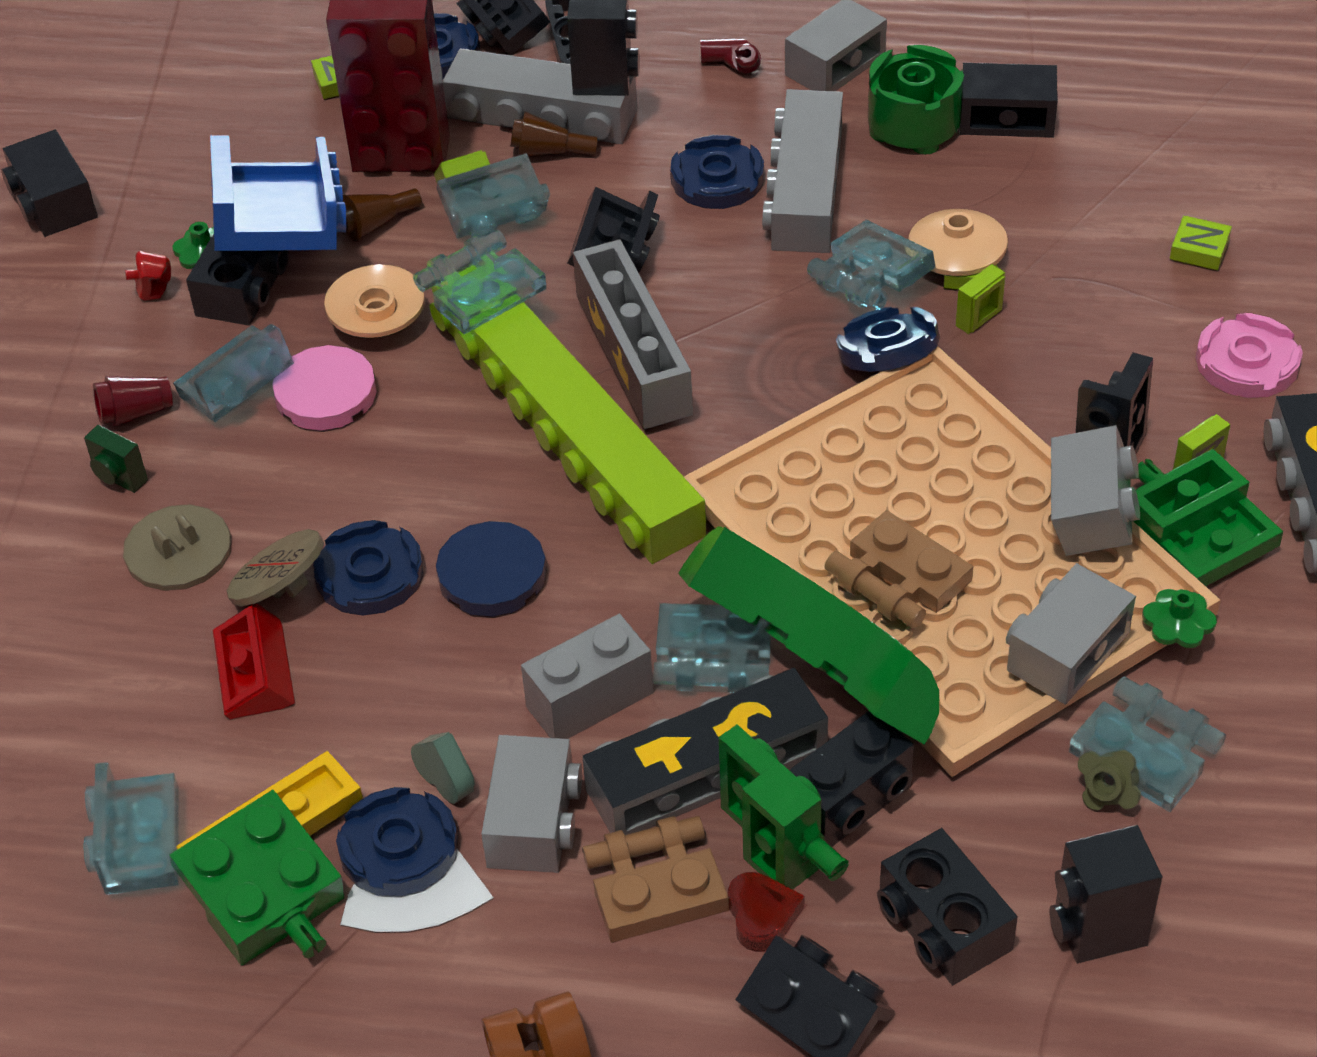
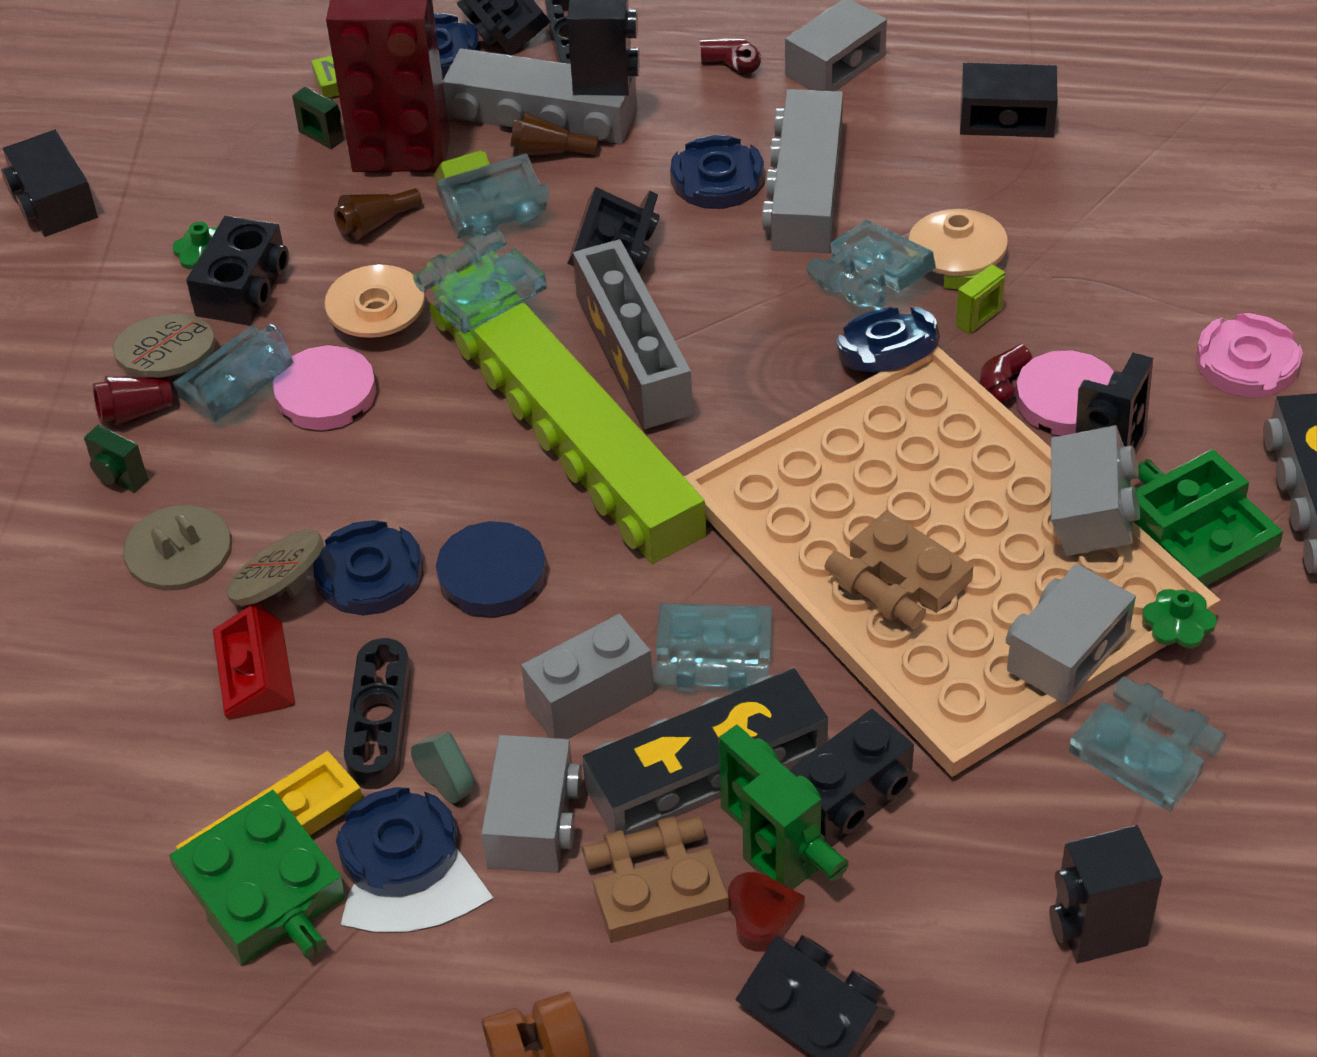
clear light blue bracket [83,762,179,895] -> none
red piece [125,251,171,301] -> none
panel [210,135,346,251] -> none
green brick [678,526,939,745] -> none
green brick [868,45,964,155] -> none
black brick [877,828,1018,986] -> none
olive plate [1078,749,1141,810] -> none
lime tile [1170,215,1232,270] -> none
lime tile [1173,414,1231,469] -> none
none -> dark tan piece [112,314,215,377]
none -> dark green plate [292,87,344,150]
none -> black beam [344,638,411,789]
none -> dark red arm [979,344,1033,403]
none -> bright pink tile [1015,350,1114,436]

